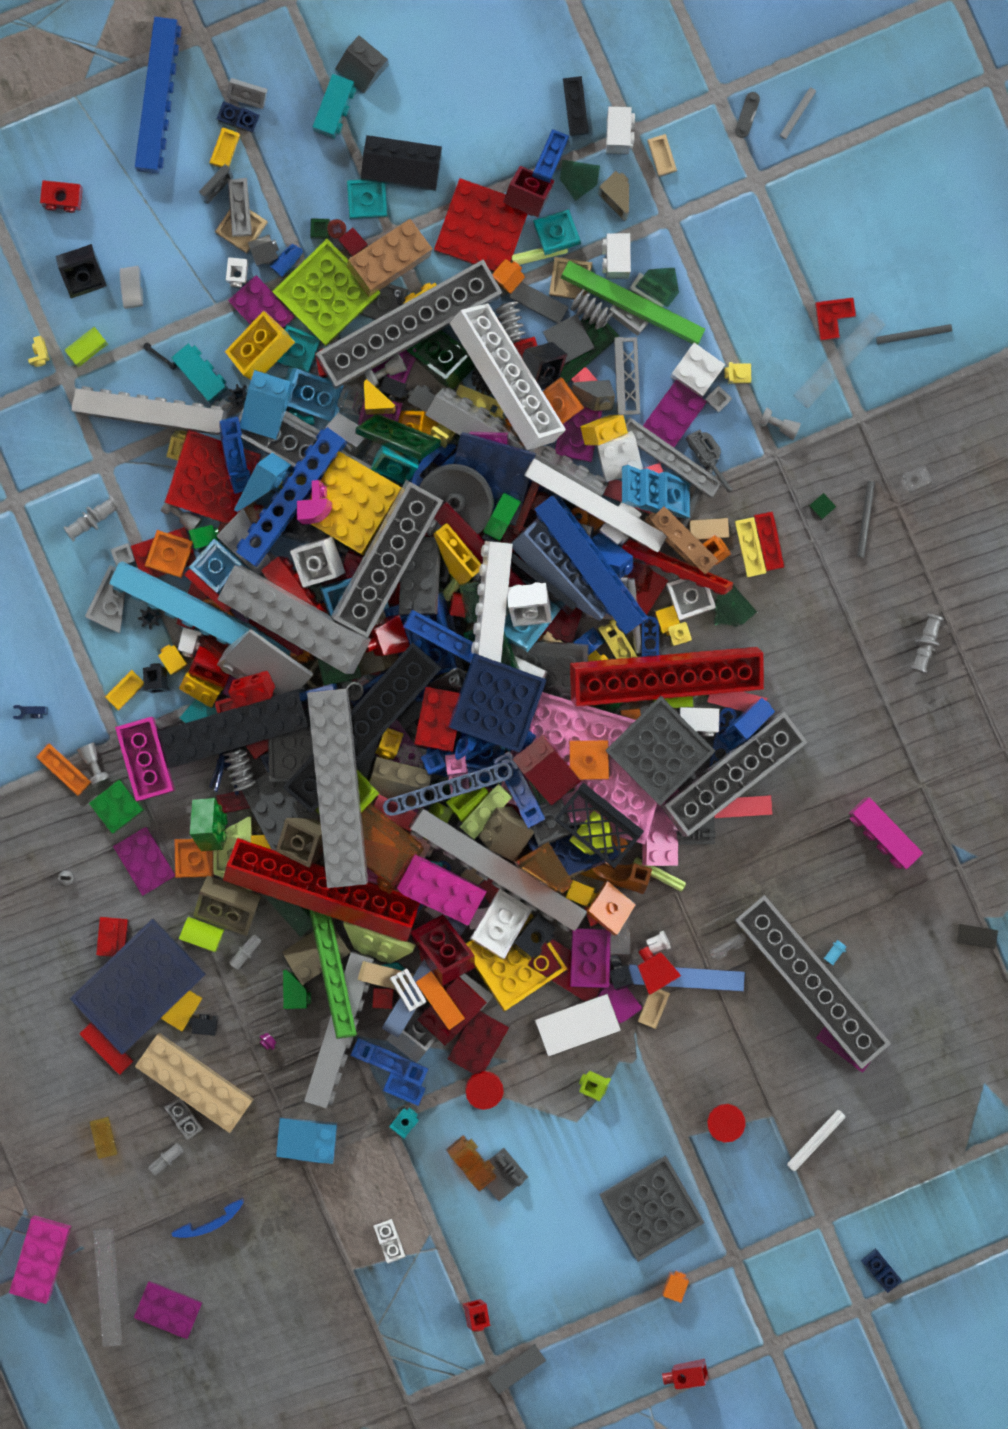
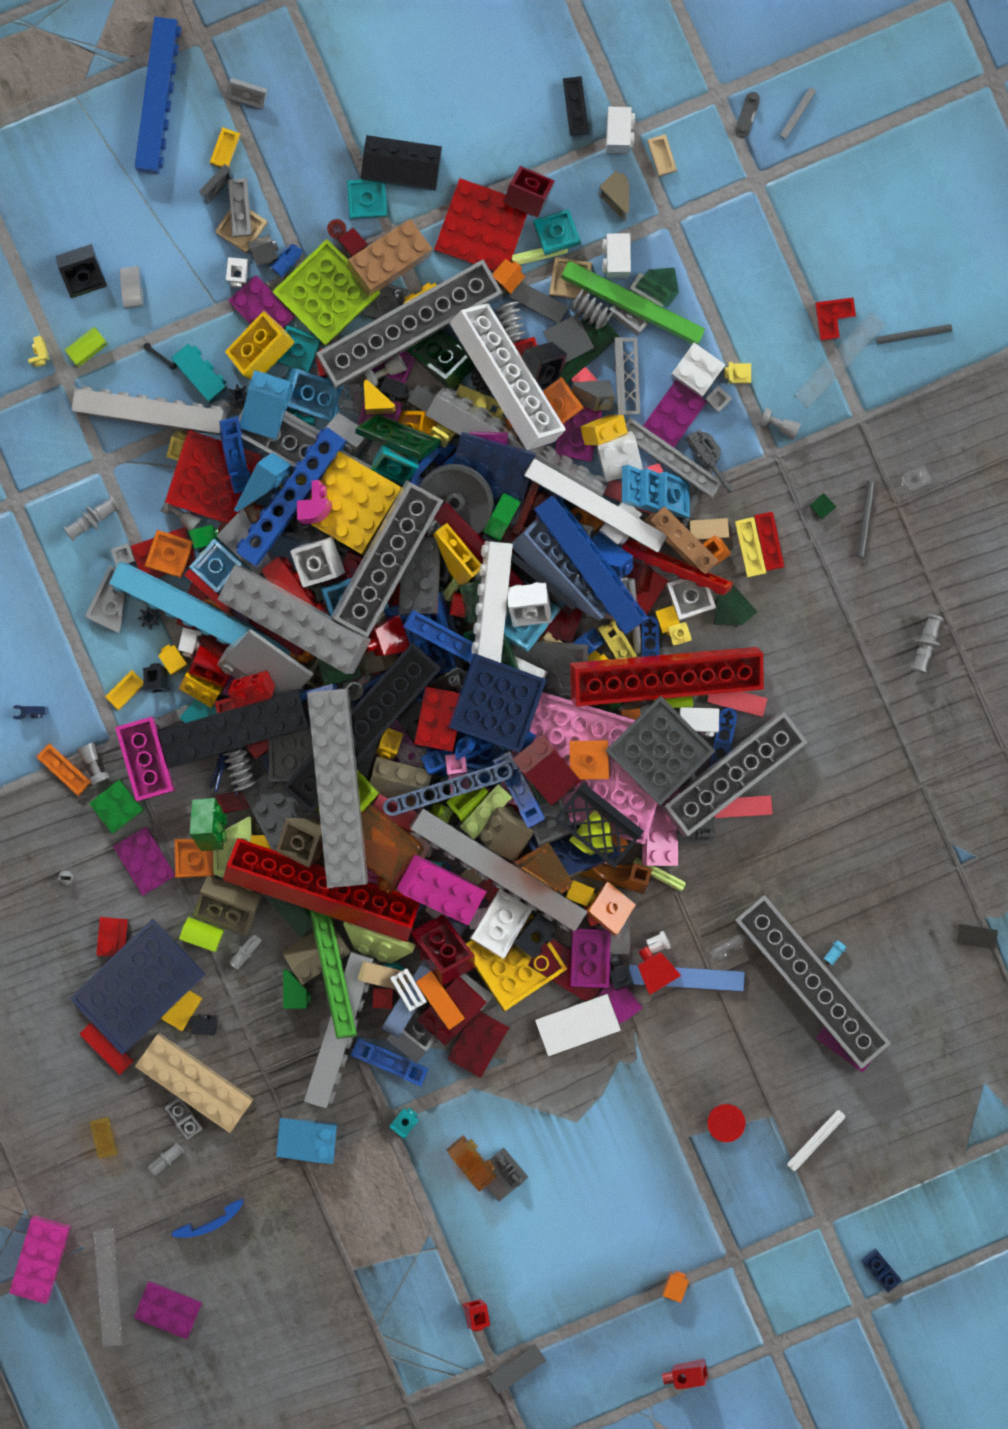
red brick [40,180,83,213] -> none
dark blue slope [216,101,260,133] -> none
magenta plate [259,1033,277,1050] -> none
dark green tile [310,218,330,239] -> none
teal brick [312,73,357,139] -> none
dark grey slope [335,35,389,93] -> none
white slope [374,1219,406,1264] -> none
blue plate [383,1073,426,1106] -> none
red tile [465,1071,504,1110] -> none
blue tile [532,129,570,183] -> none
clear green slope [560,160,600,201] -> none
lime brick [579,1071,611,1102] -> none
dark grey plate [599,1155,705,1262] -> none
tan tile [638,989,670,1029] -> none
blue slope [718,698,775,751] -> none
dark pink brick [848,797,923,869] -> none

